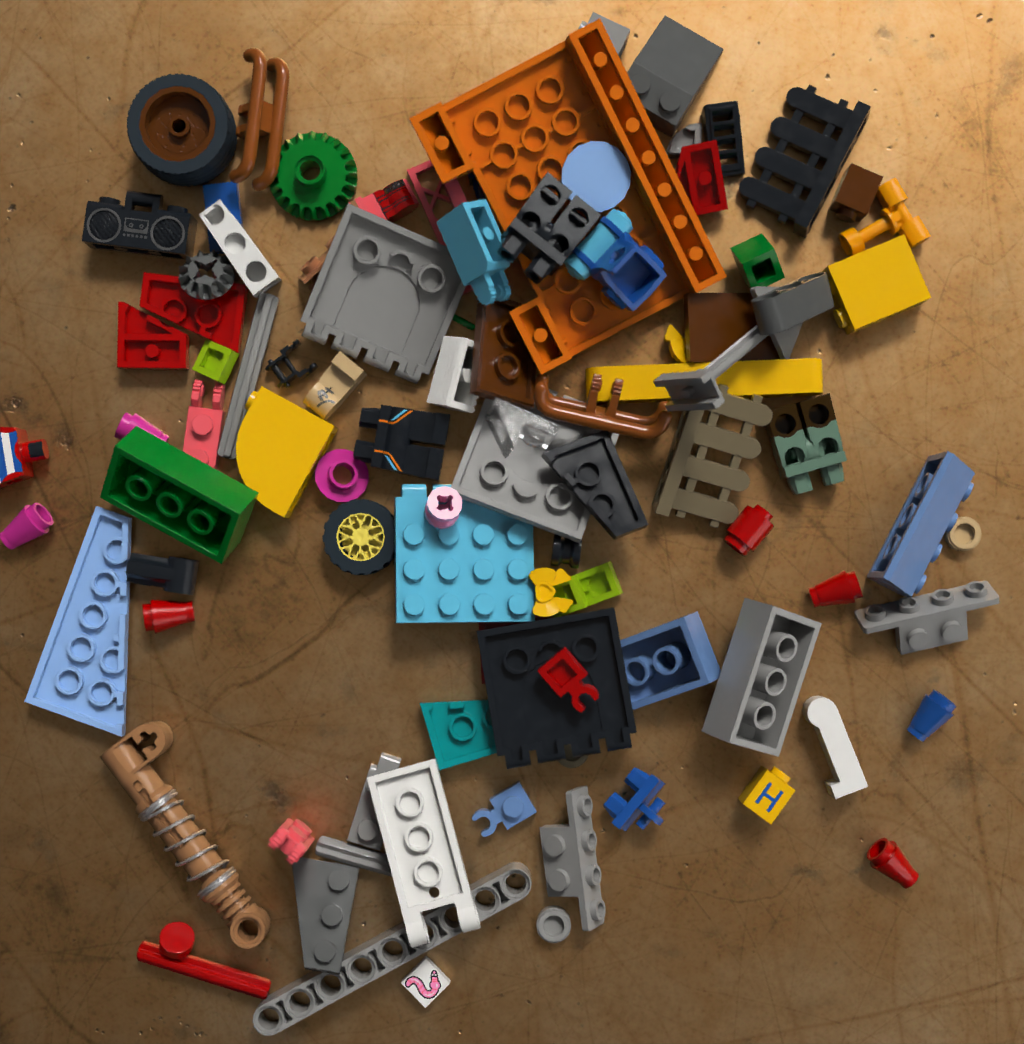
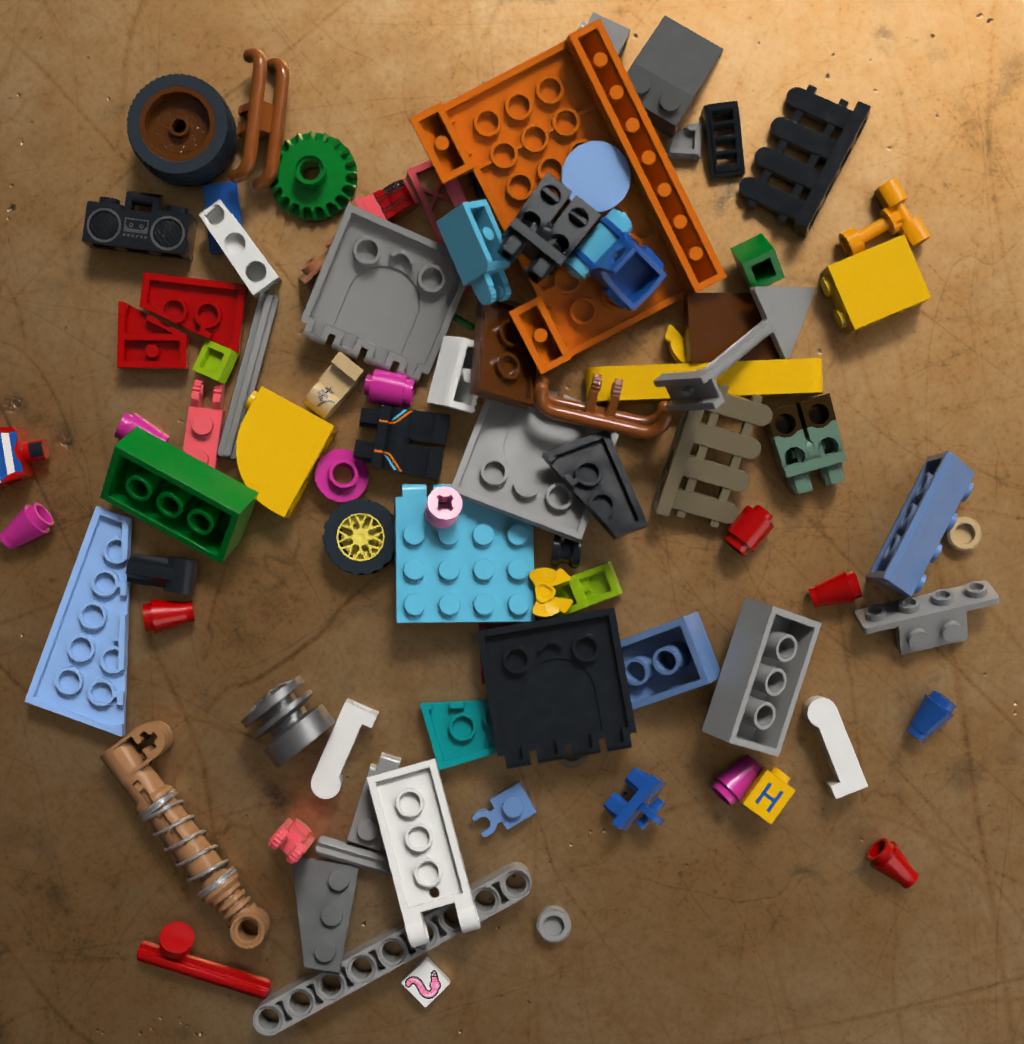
dark grey gear [179,249,235,300] -> none
black piece [265,339,318,388] -> none
clear slope [485,397,560,458] -> none
red plate [537,646,599,713] -> none
light grey bracket [539,786,606,931] -> none
red wing [675,140,728,215] -> none
dark grey beam [751,272,835,336] -> none
reddish brown brick [828,163,883,223] -> none
none -> flat silver wheel [241,675,336,769]
none -> white leg [311,698,379,799]
none -> dark pink brick [363,369,416,408]
none -> dark pink cone [711,754,762,806]

